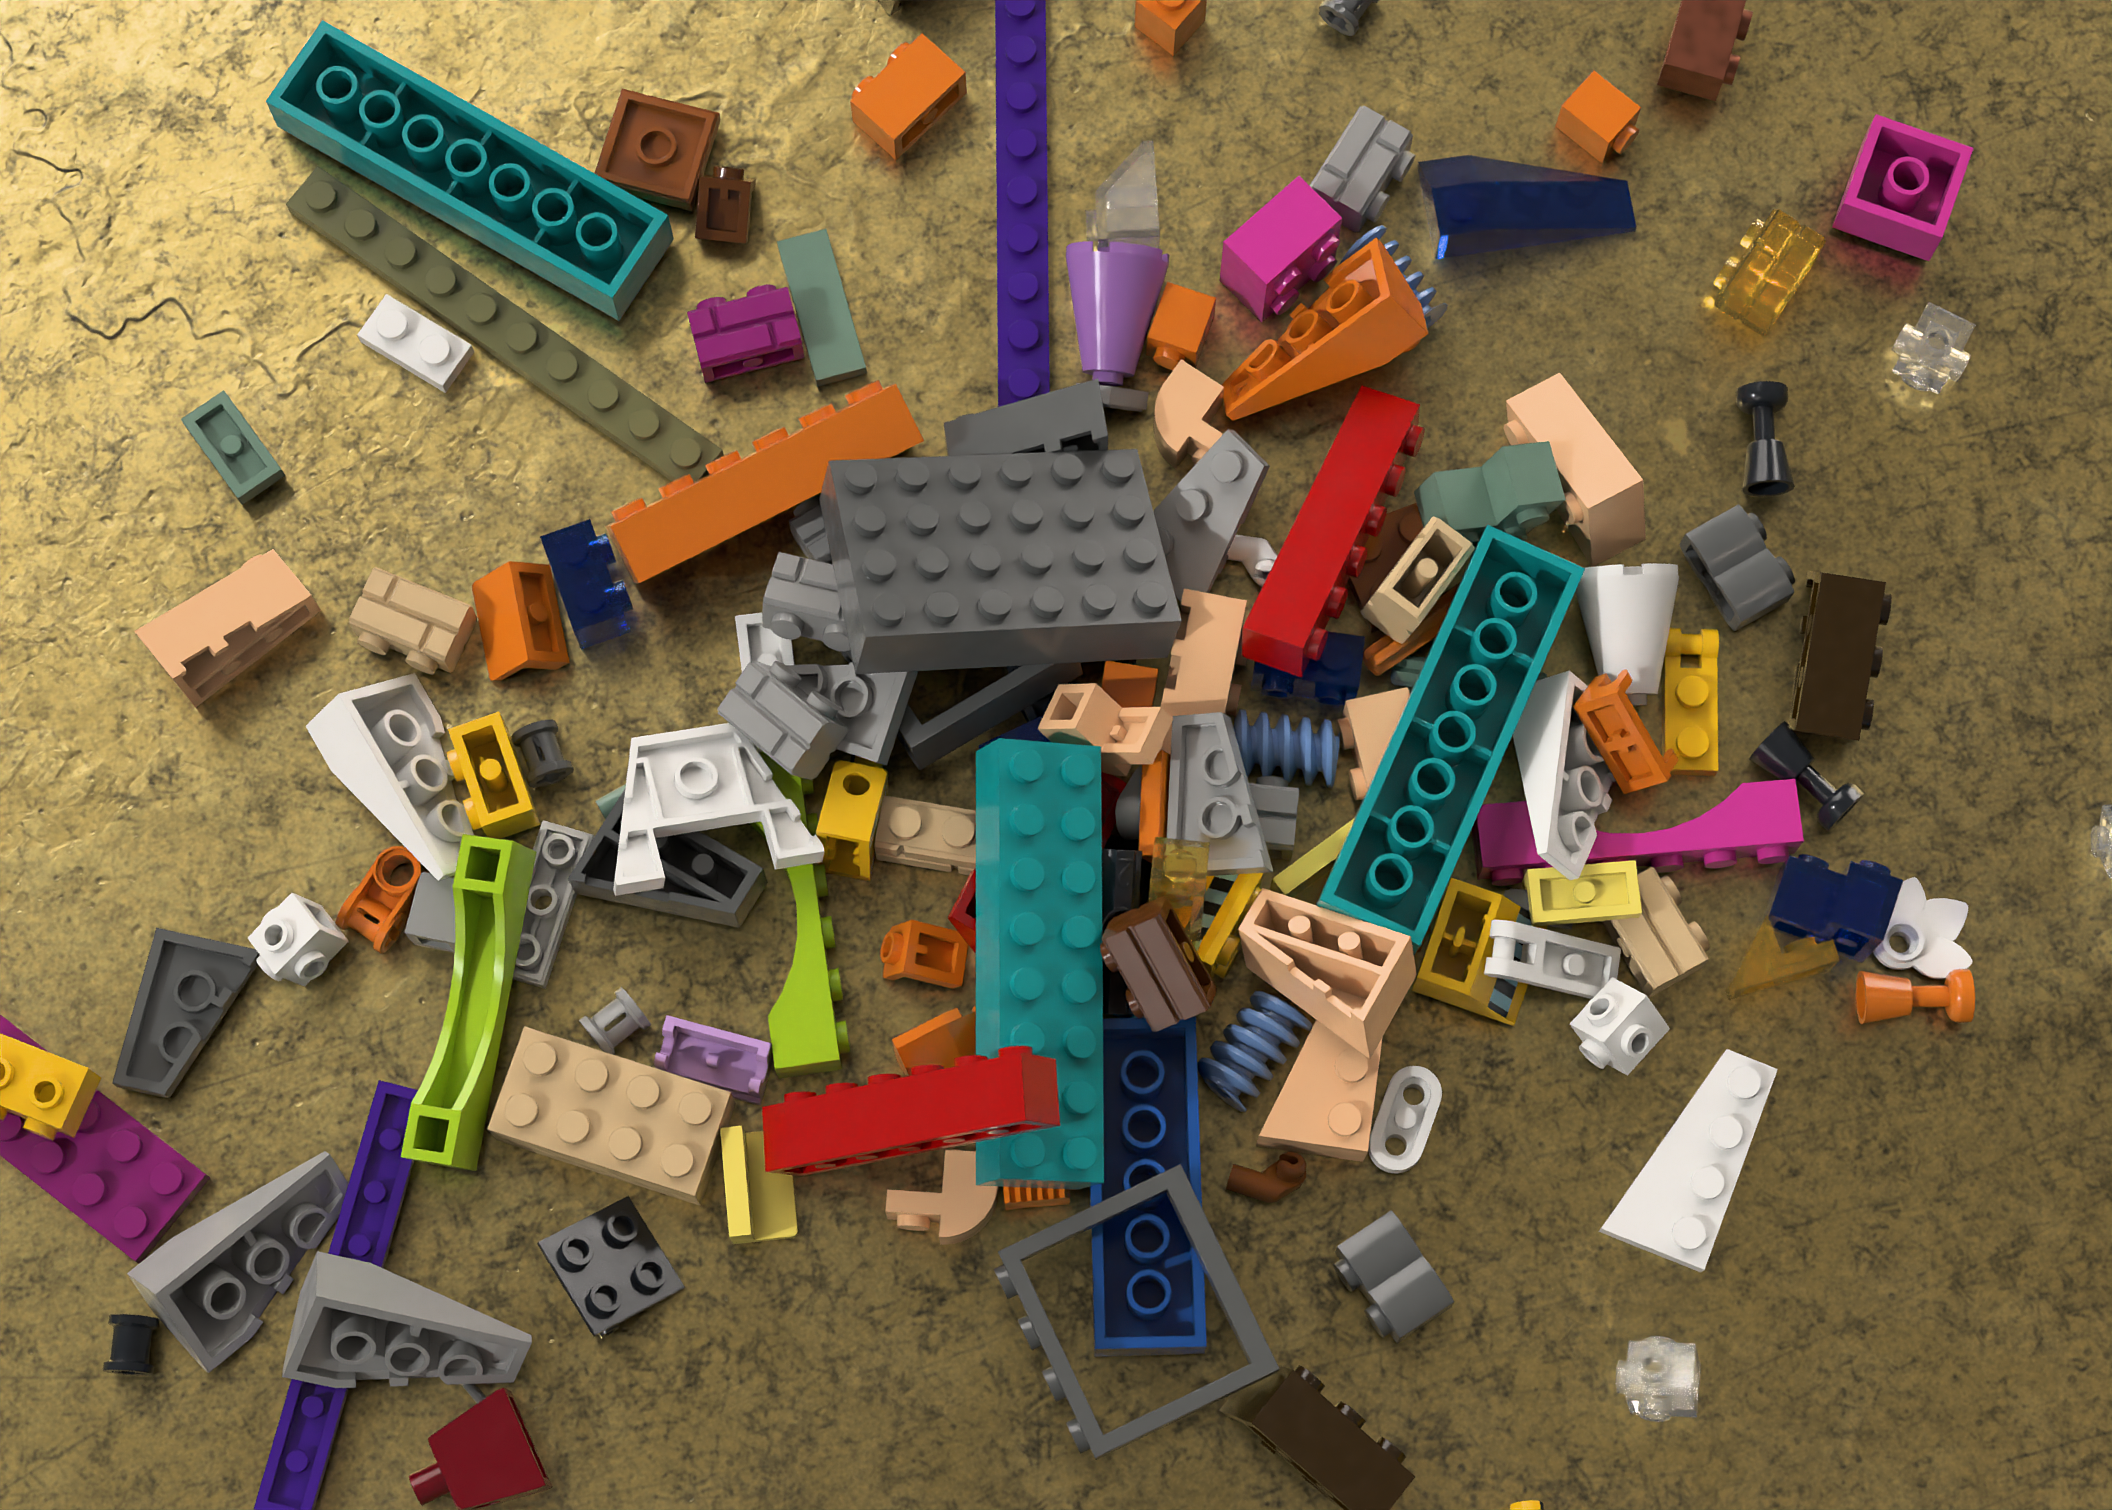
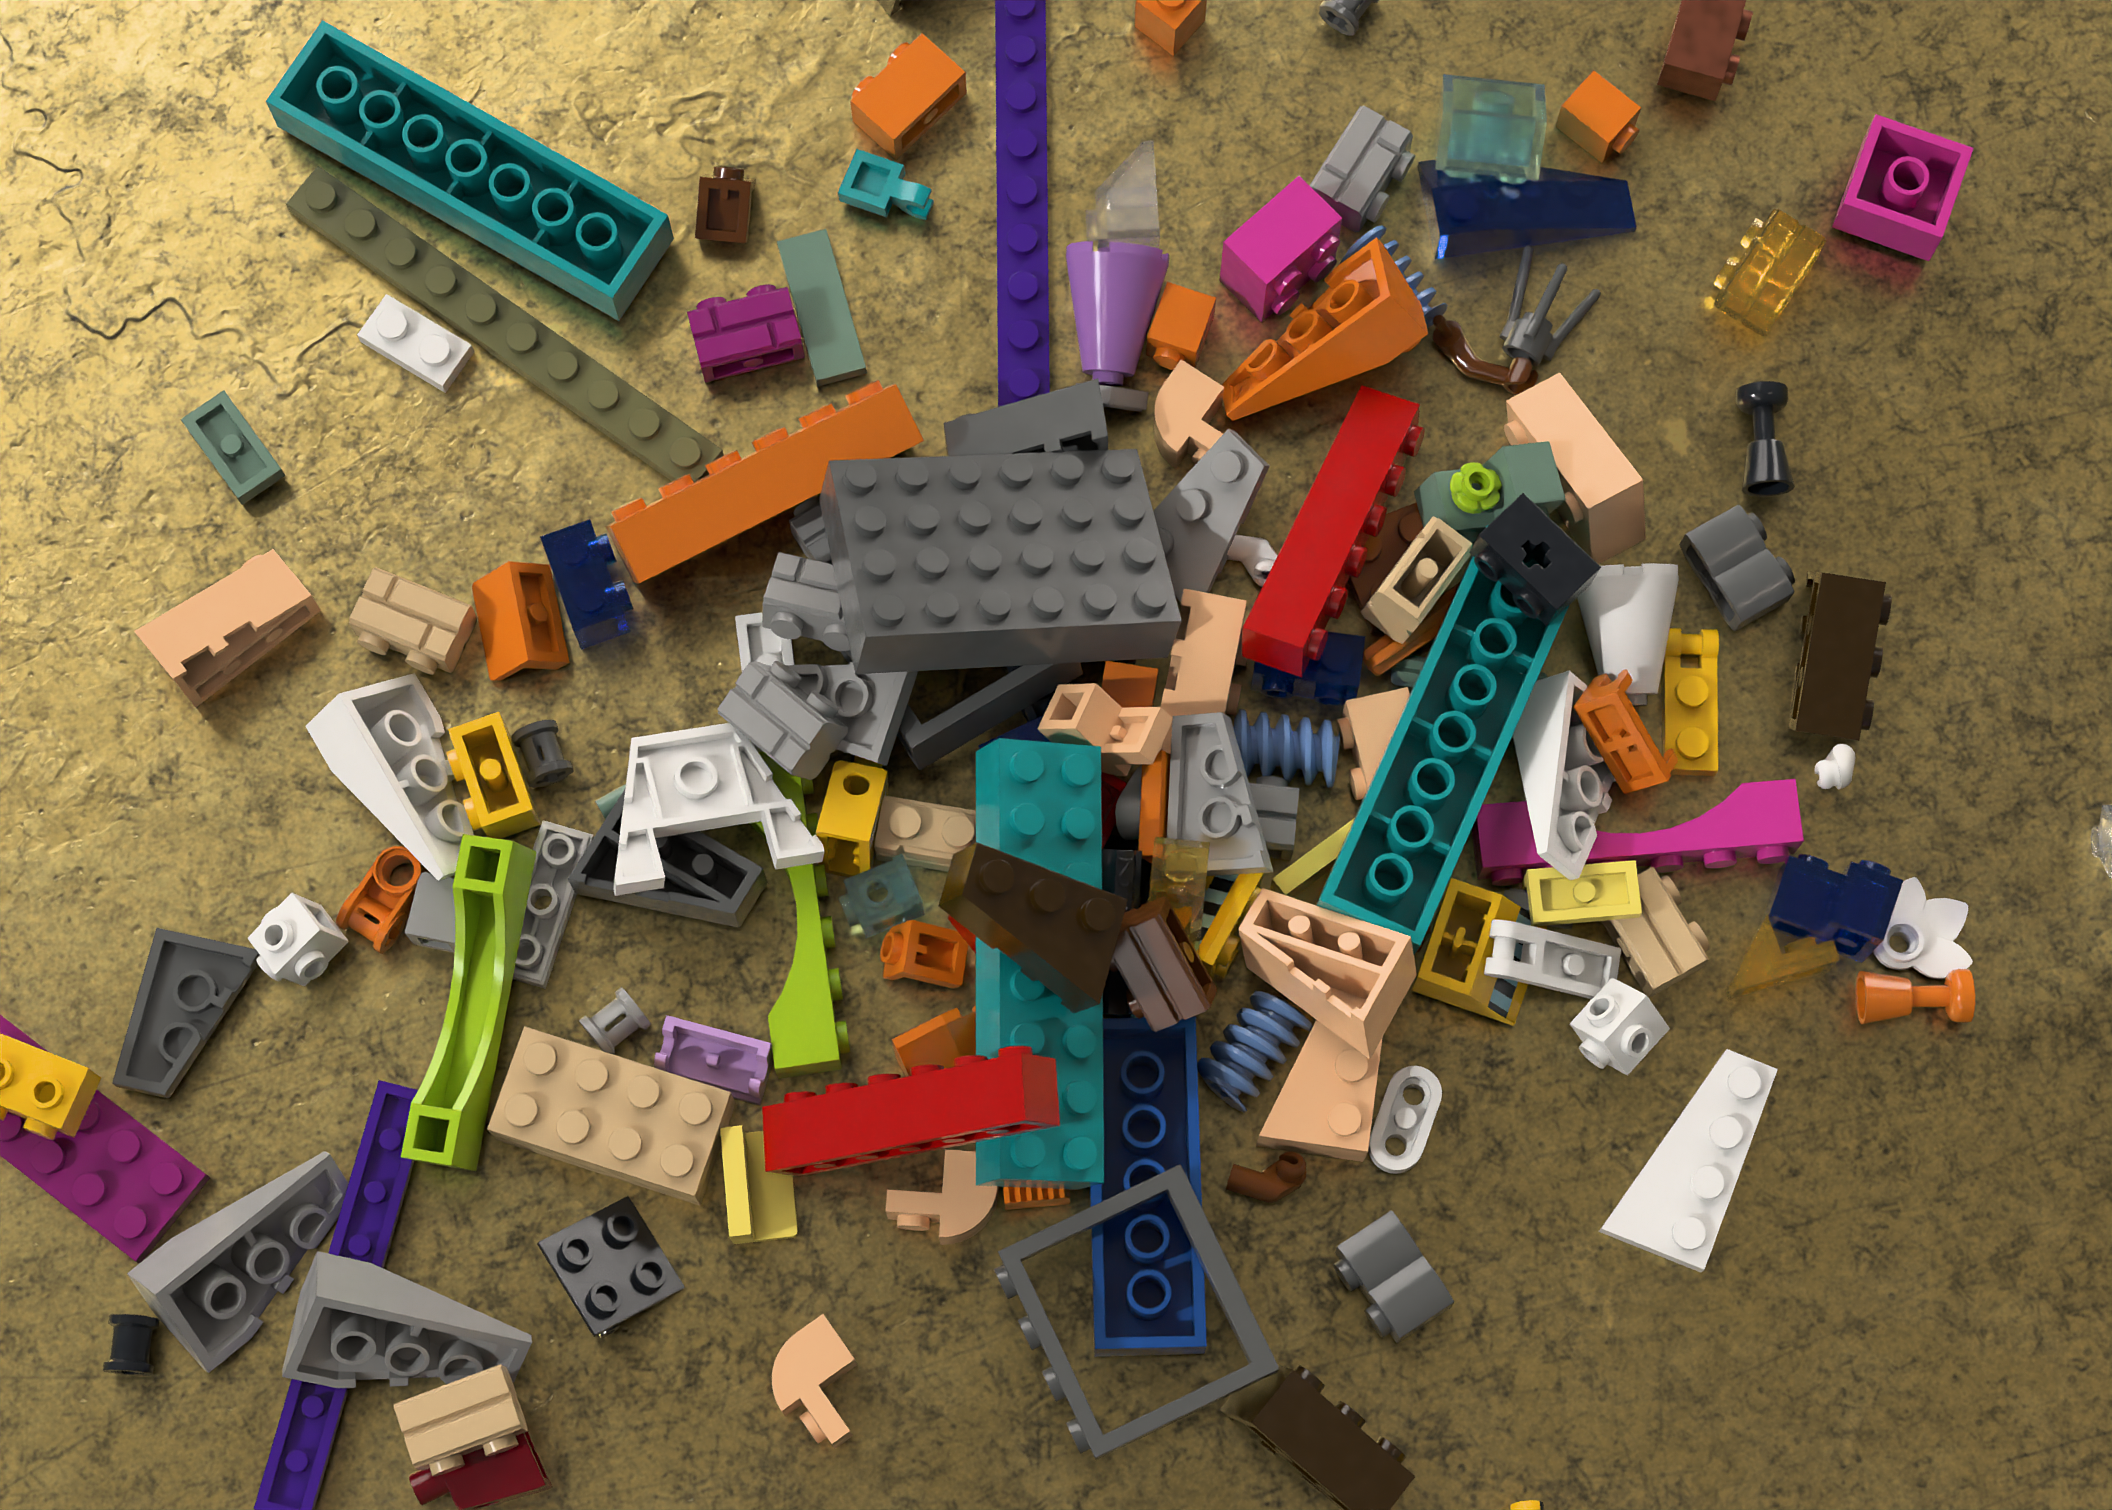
dark orange plate [595,89,721,211] -> none
clear brick [1616,1336,1701,1422] -> none
black piece [1749,721,1865,832] -> none
clear brick [1891,302,1976,394] -> none
none -> tan brick [393,1364,528,1477]
none -> light nougat brick [772,1314,857,1449]
none -> teal plate [838,149,934,220]
none -> clear light blue brick [838,854,925,939]
none -> dark brown wedge [939,842,1128,1014]
none -> reddish brown piece [1433,315,1539,395]
none -> clear light blue brick [1435,74,1547,183]
none -> lime plate [1450,462,1501,514]
none -> black brick [1469,493,1601,627]
none -> dark grey plant [1499,245,1601,366]
none -> white arm [1815,744,1856,790]

